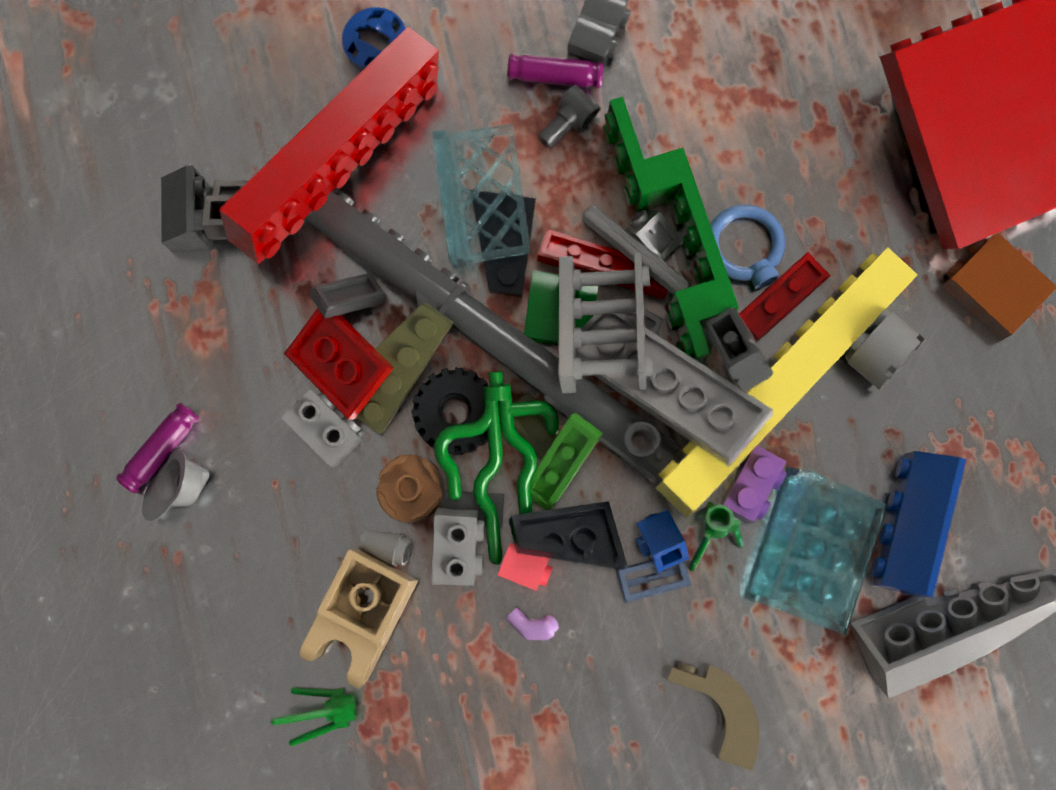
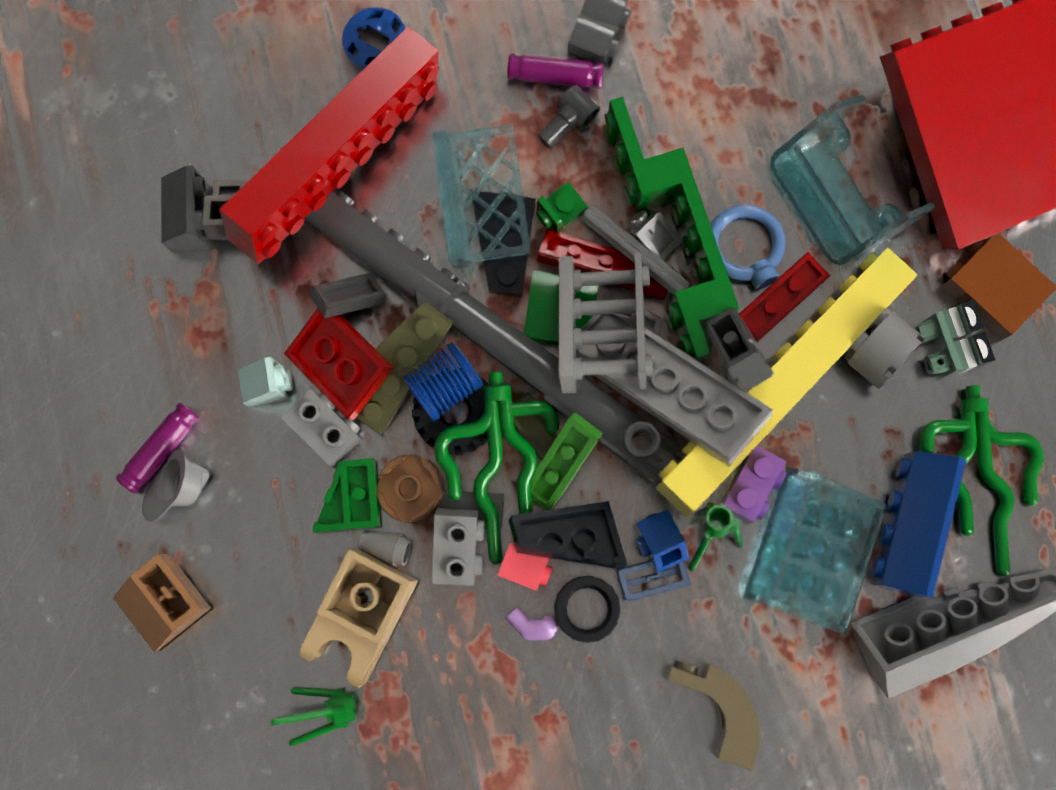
none -> medium nougat slope [113,554,211,652]
none -> light aqua slope [237,357,293,407]
none -> green wing [313,458,381,533]
none -> blue piece [402,342,483,421]
none -> green bracket [536,182,589,232]
none -> black tyre [554,576,621,643]
none -> clear light blue windscreen [770,94,936,265]
none -> sand green hips [914,299,996,376]
none -> green plant [920,385,1044,577]

